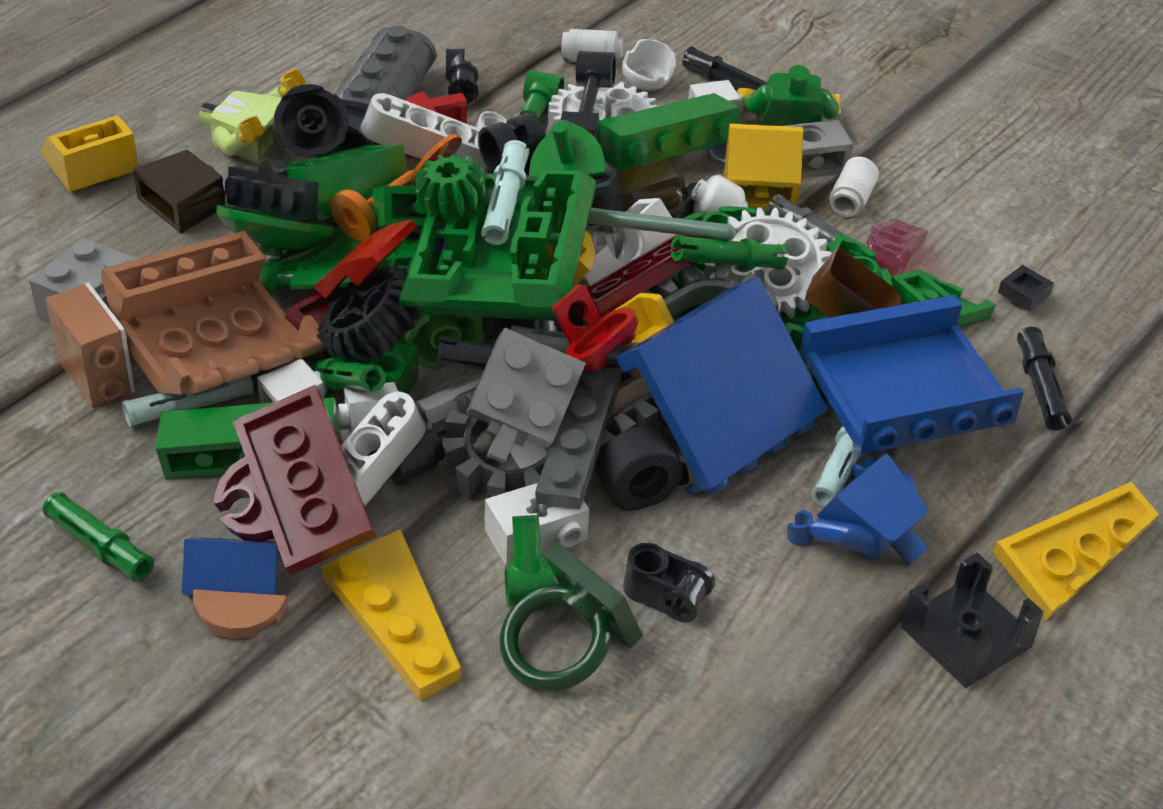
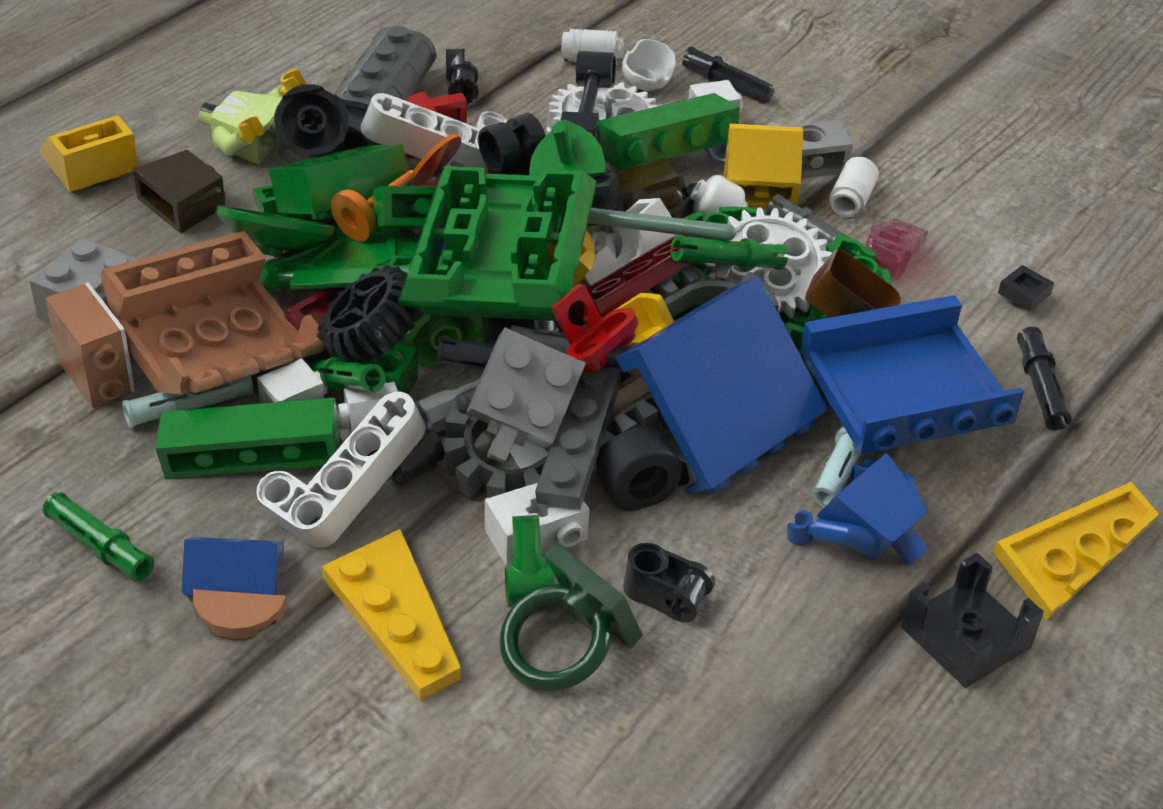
plate [214,385,377,575] -> none
black hinge [225,159,319,222] -> none
red slope [314,220,417,299] -> none
green gear [415,153,486,220] -> none
light aqua pin [481,140,529,245] -> none
green pin [519,70,565,121] -> none
green torso [737,65,841,126] -> none
green wing [891,269,996,327] -> none

